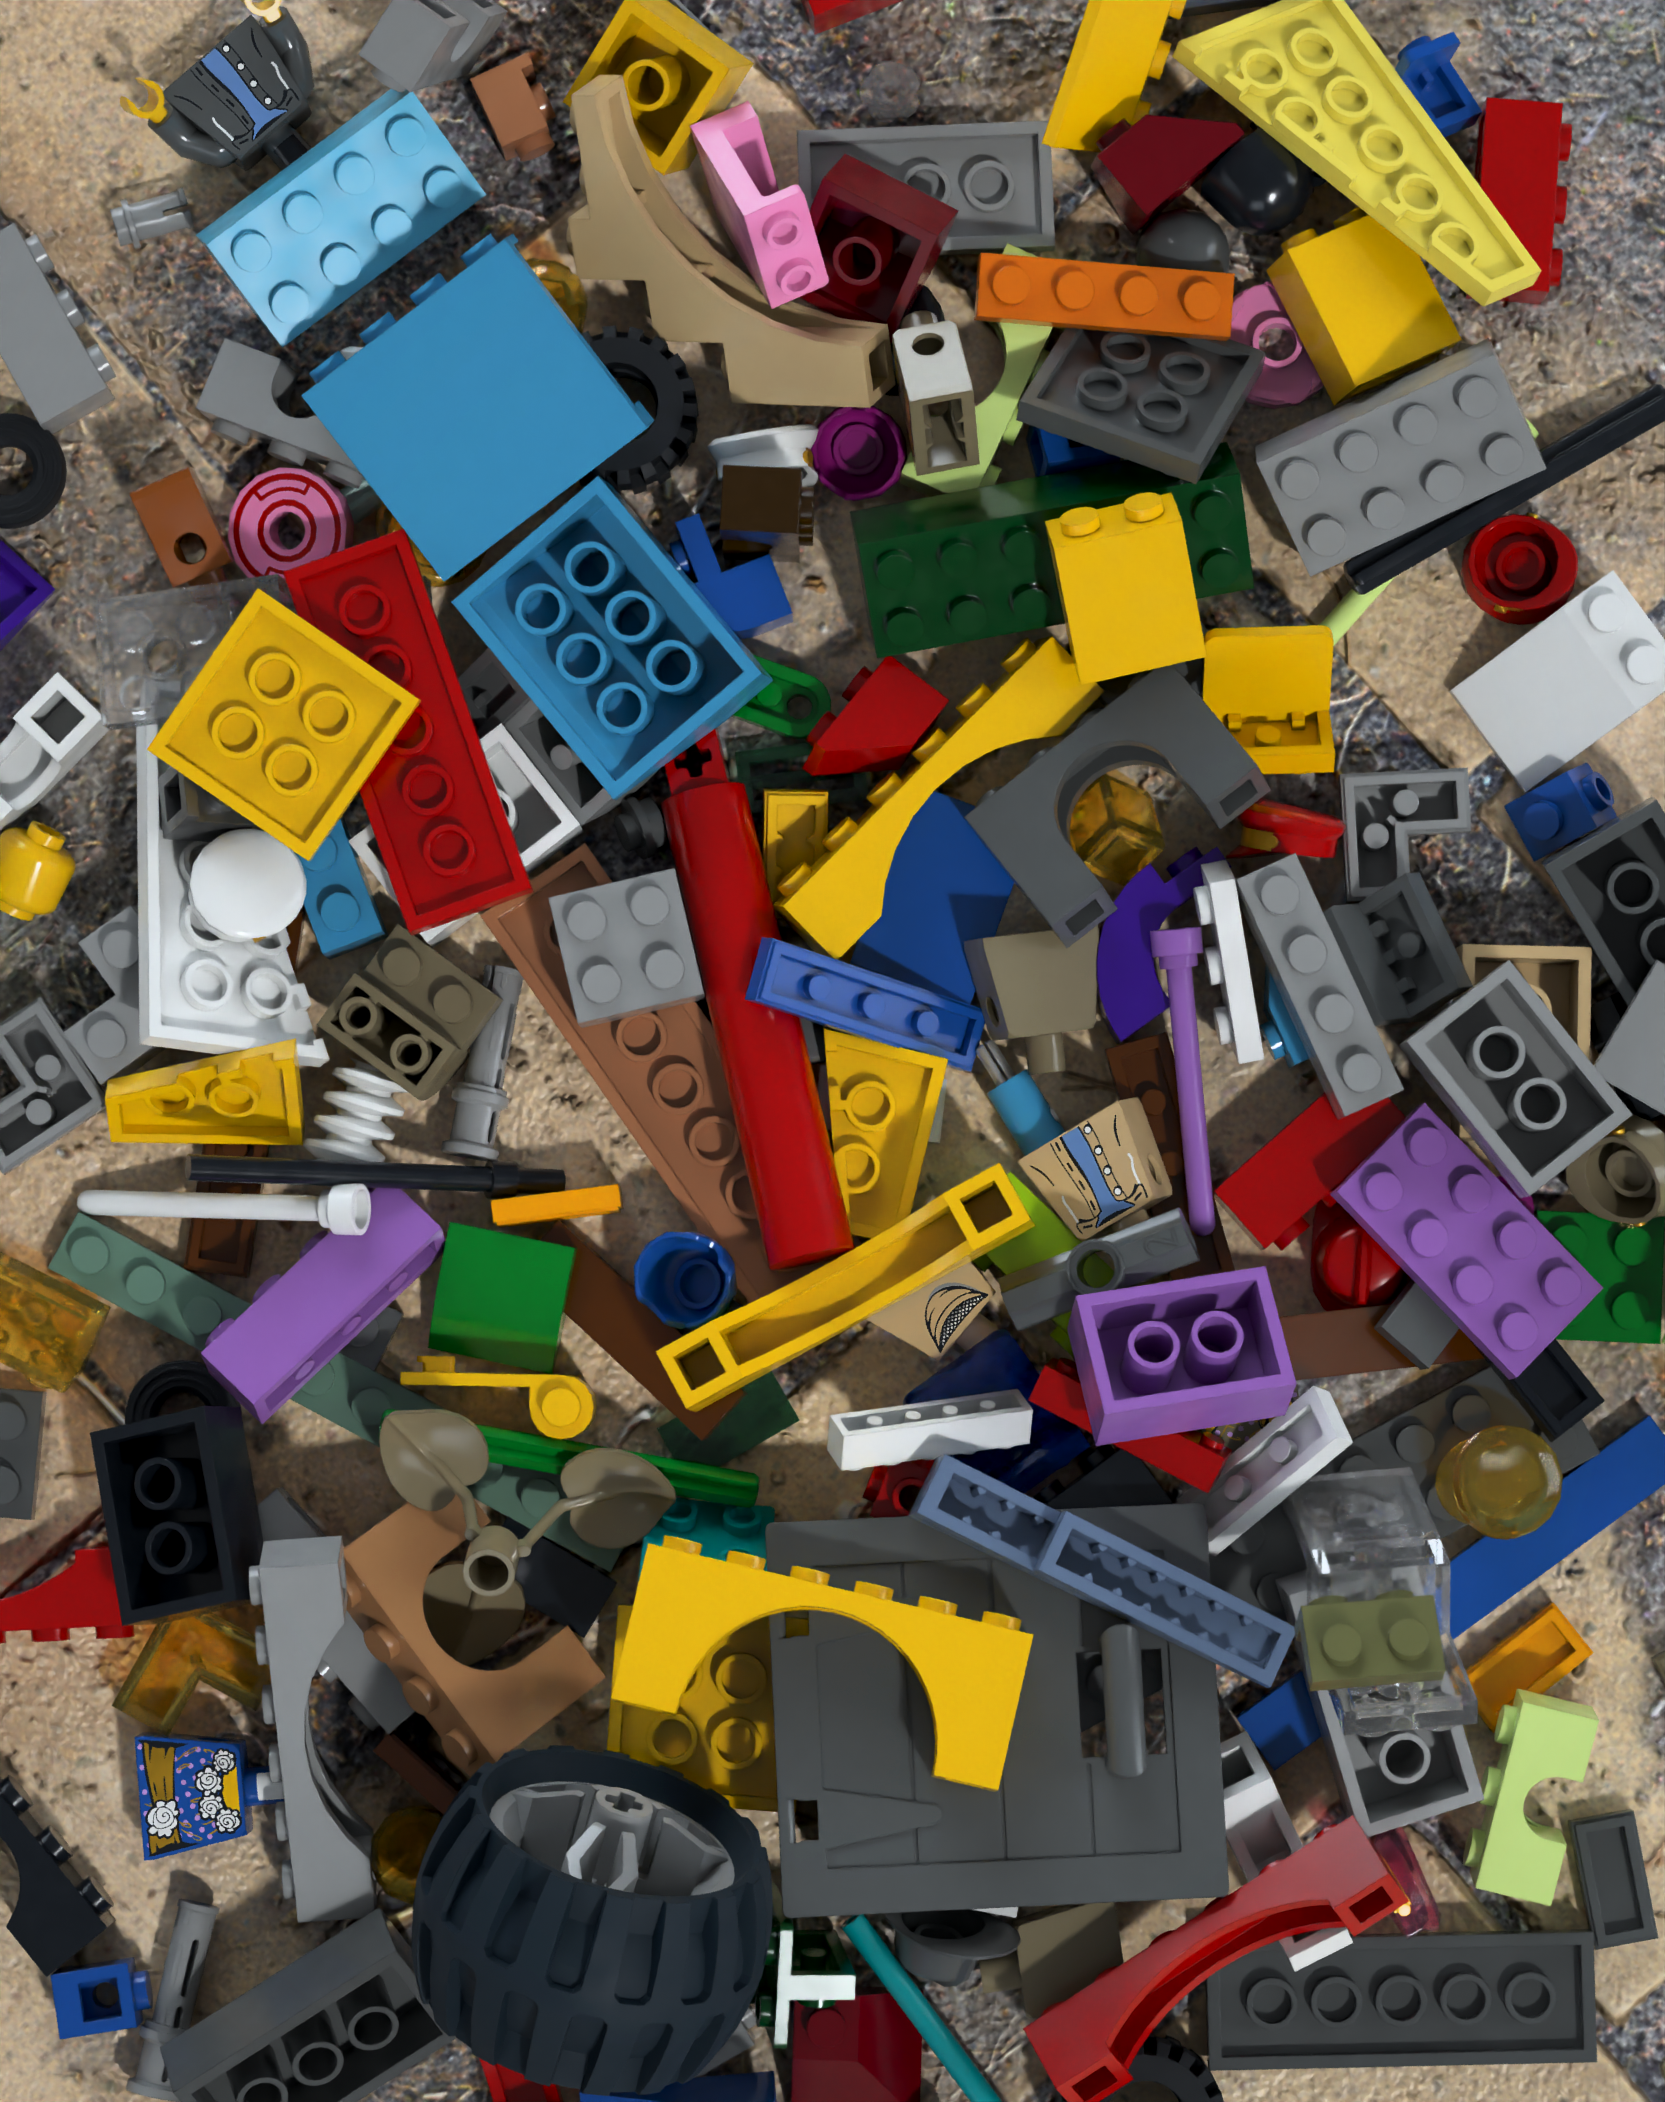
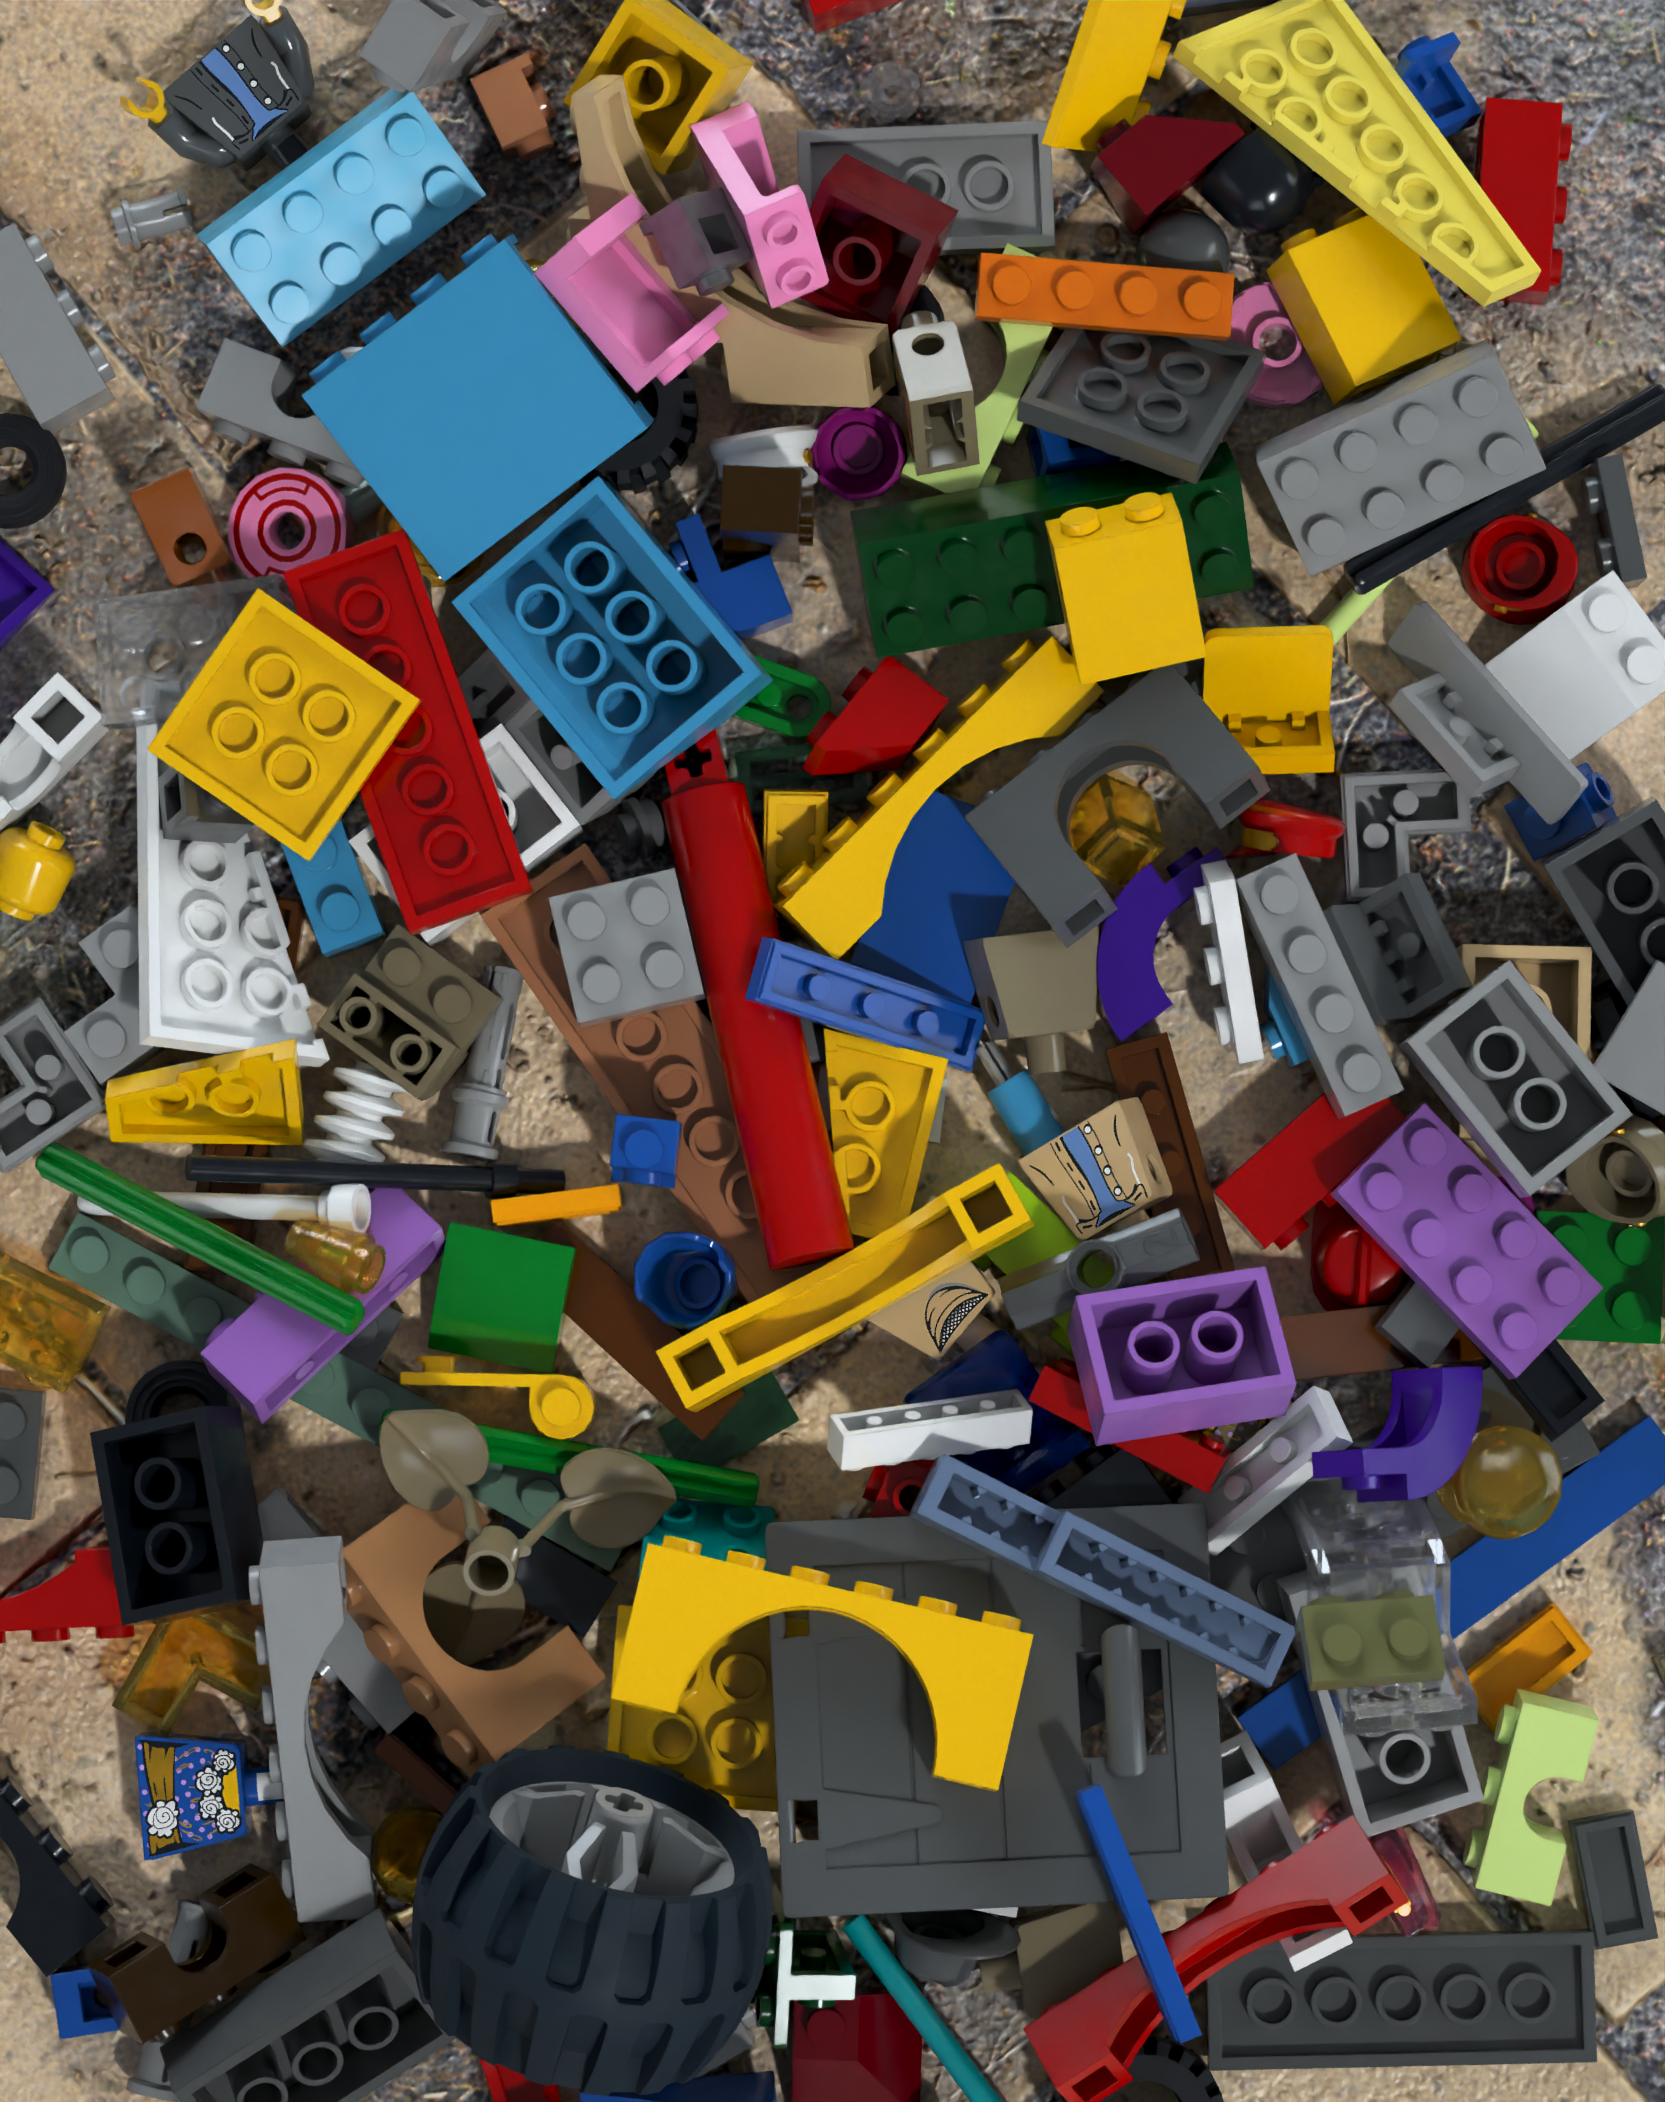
white piece [188,829,307,943] -> none
medium lavender piece [1150,926,1215,1236] -> none
none -> green axle [35,1142,366,1335]
none -> dark brown arch [87,1863,307,2044]
none -> clear yellow cone [285,1219,386,1294]
none -> bright pink panel [534,193,730,393]
none -> blue brick [610,1114,683,1189]
none -> flat silver brick [639,187,754,297]
none -> blue tile [1073,1783,1202,2044]
none -> dark purple arch [1312,1366,1483,1503]
none -> light grey bracket [1388,601,1588,825]
none -> dark grey plate [1581,453,1647,589]

